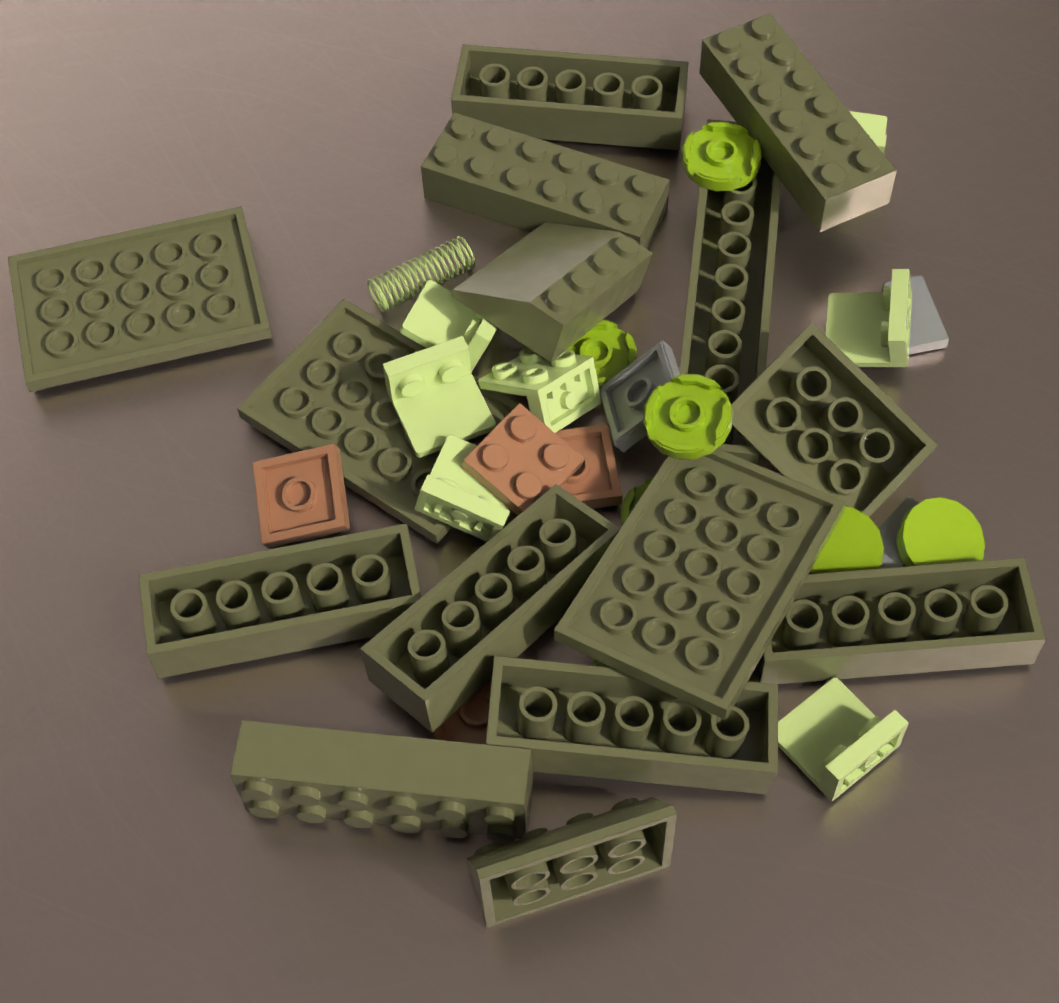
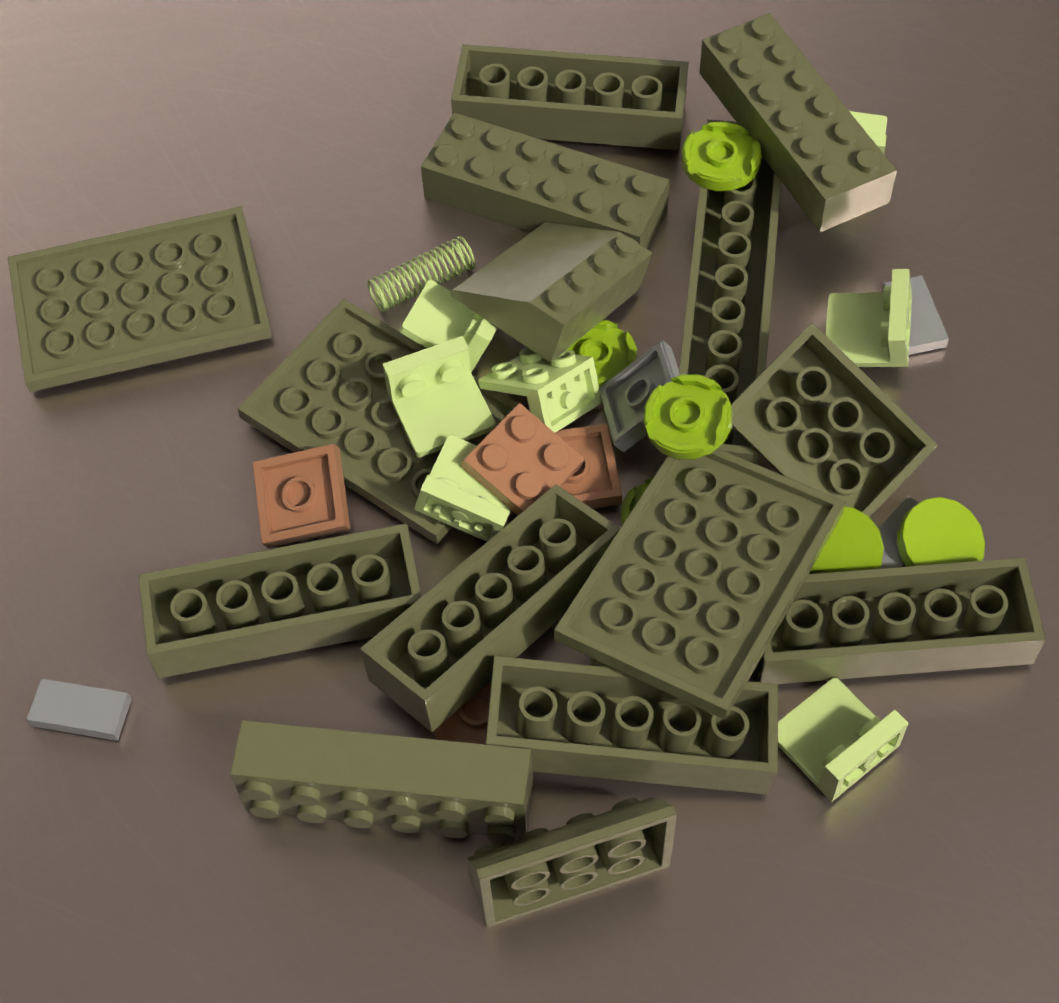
none -> light grey tile [26,678,132,741]

